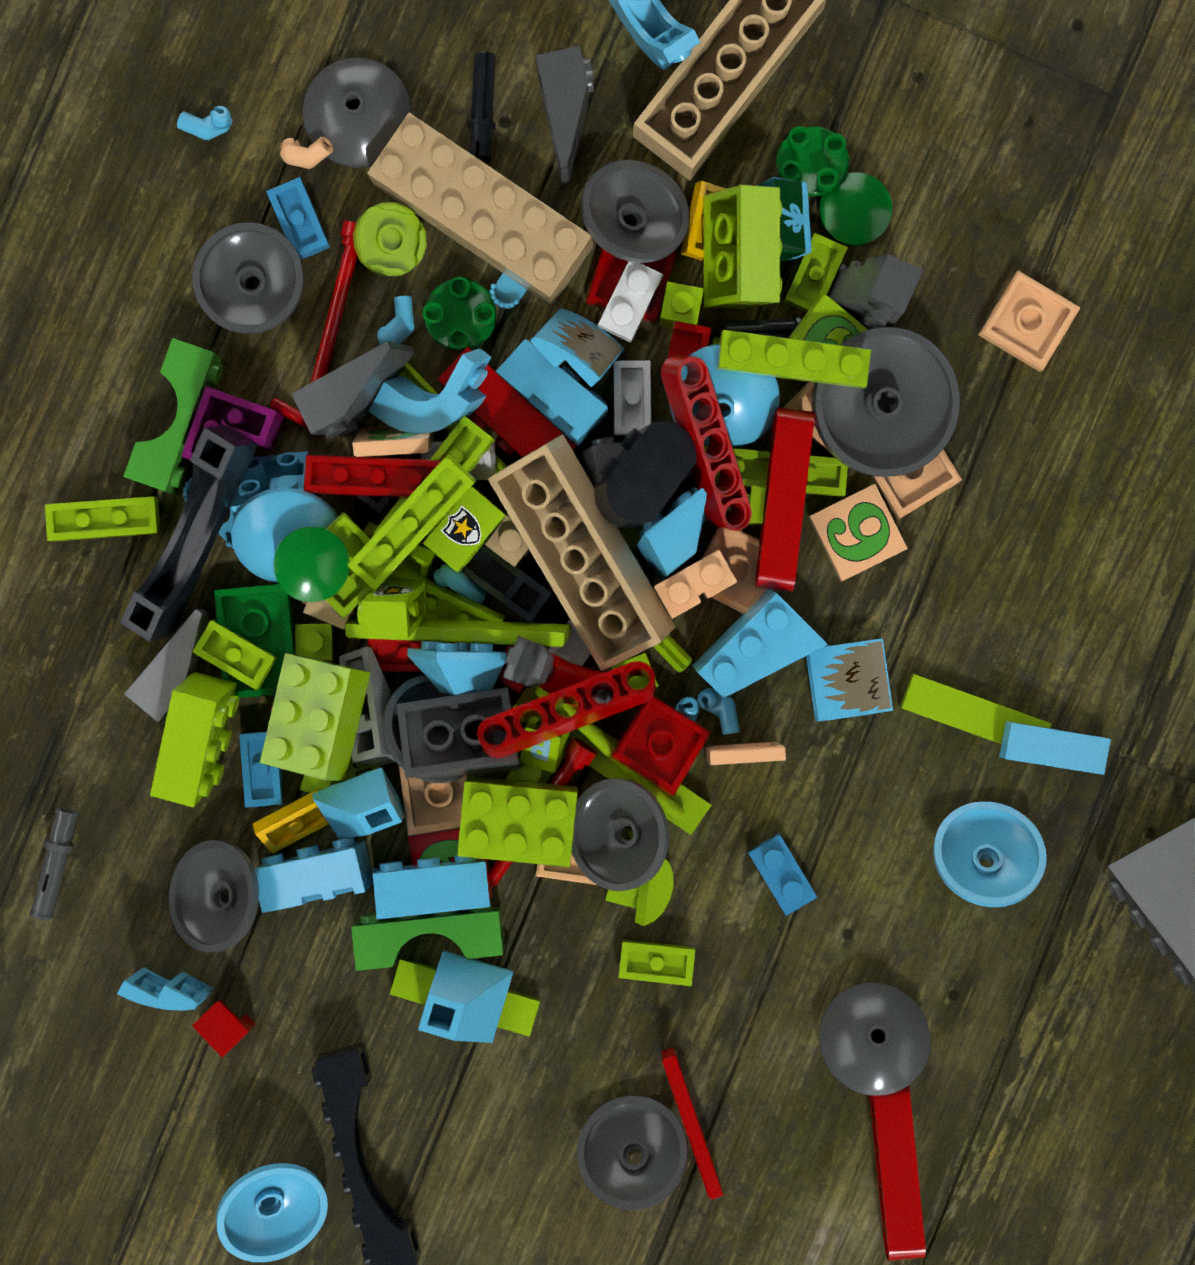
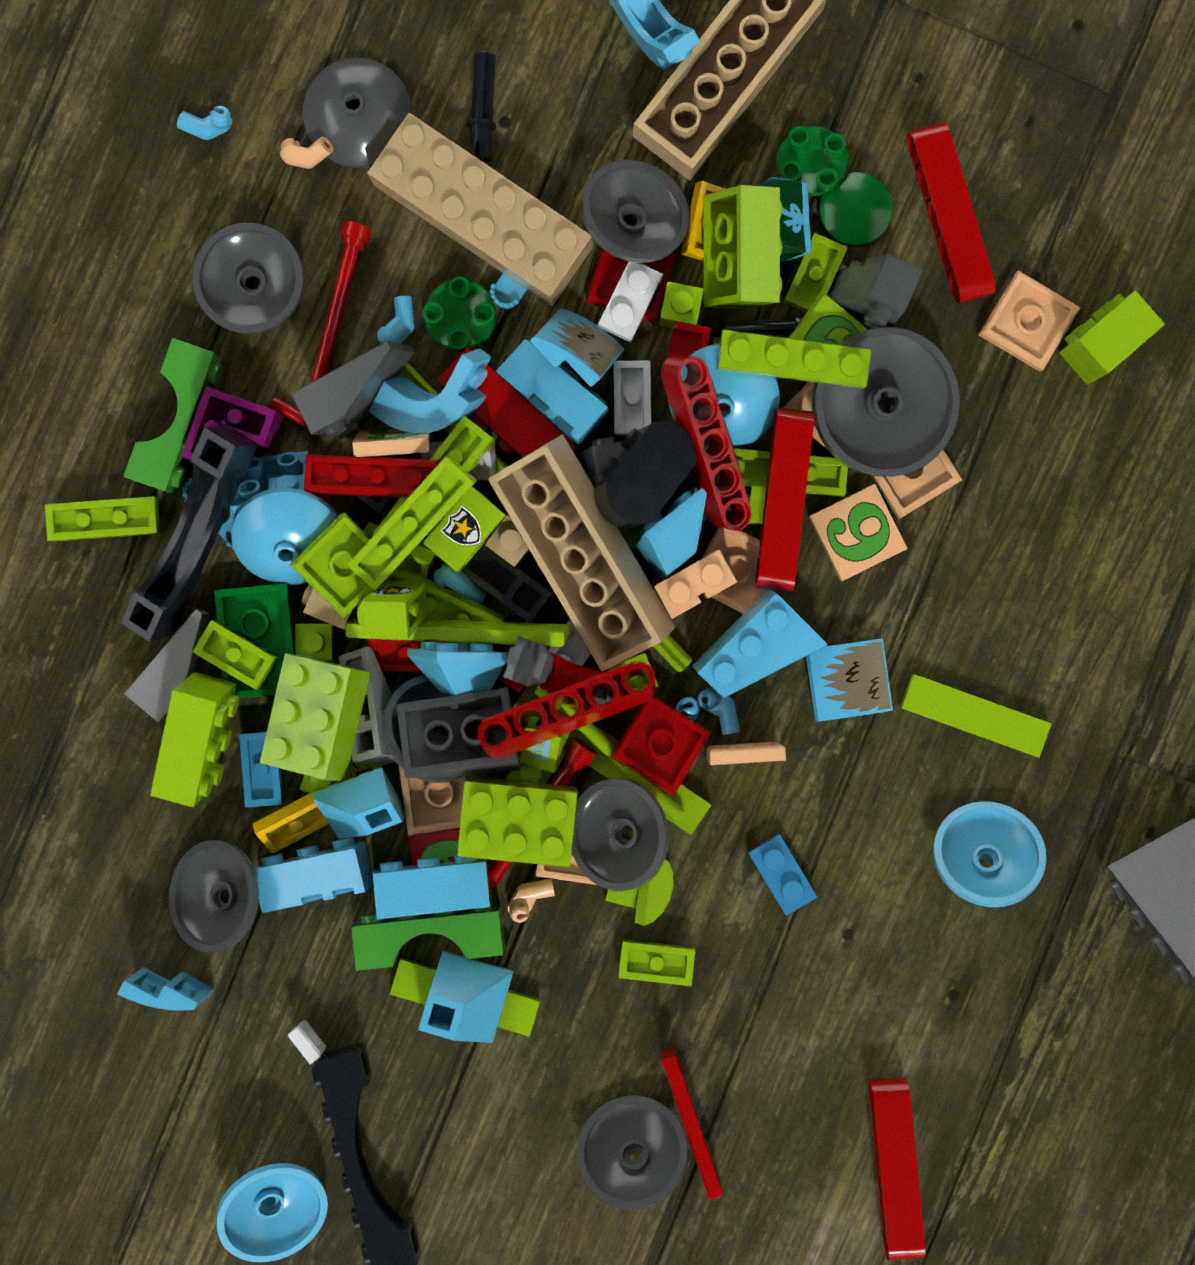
dark grey pin [29,807,80,920] -> none
red panel [192,1000,256,1058] -> none
dark azure plate [266,177,330,260] -> none
green dish [273,527,350,602] -> none
lime tile [353,202,427,277] -> none
dark grey slope [536,46,594,185] -> none
dark grey dish [819,983,930,1096] -> none
medium azure tile [999,721,1111,775] -> none
none -> white tile [287,1020,326,1064]
none -> light nougat arm [508,878,555,923]
none -> red beam [907,122,995,304]
none -> lime brick [1059,290,1165,385]

